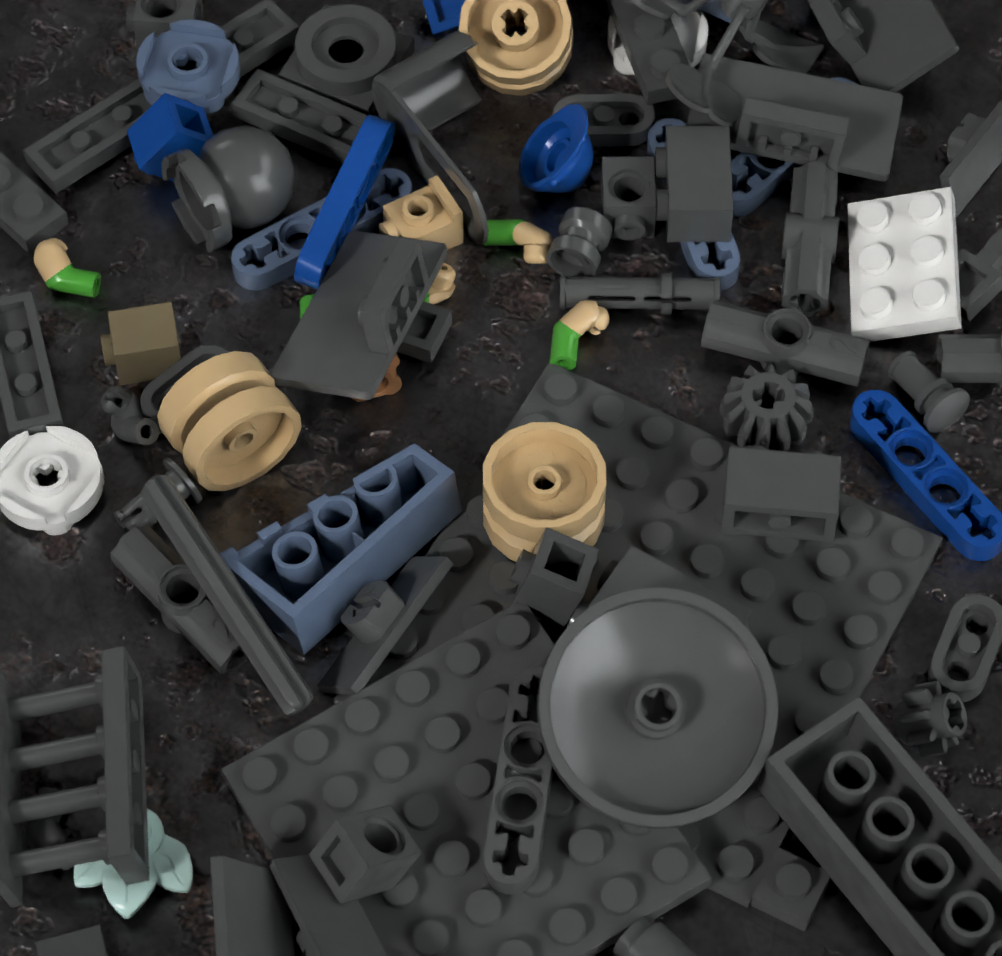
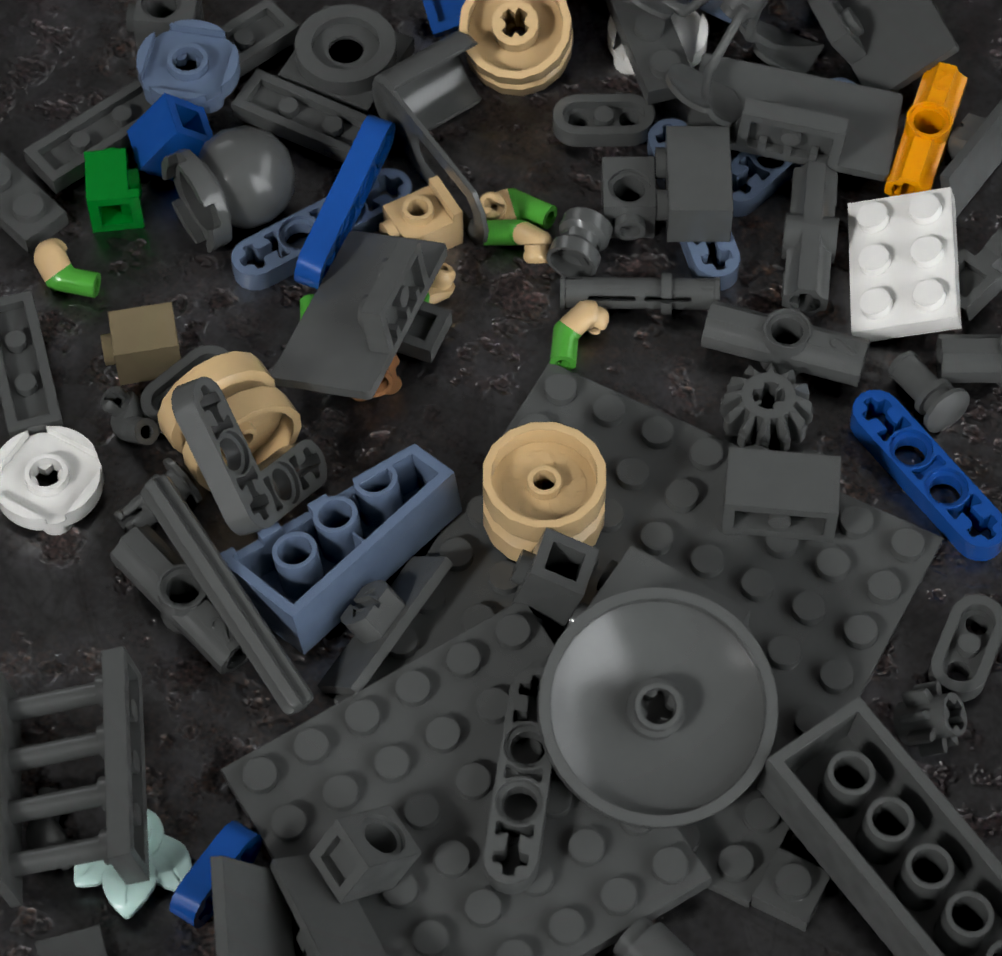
blue hat [519,103,594,193] -> none
none -> green brick [84,147,145,233]
none -> blue beam [170,820,262,928]
none -> dark grey beam [171,376,327,536]
none -> arm [479,188,557,230]
none -> light orange piece [884,62,968,196]

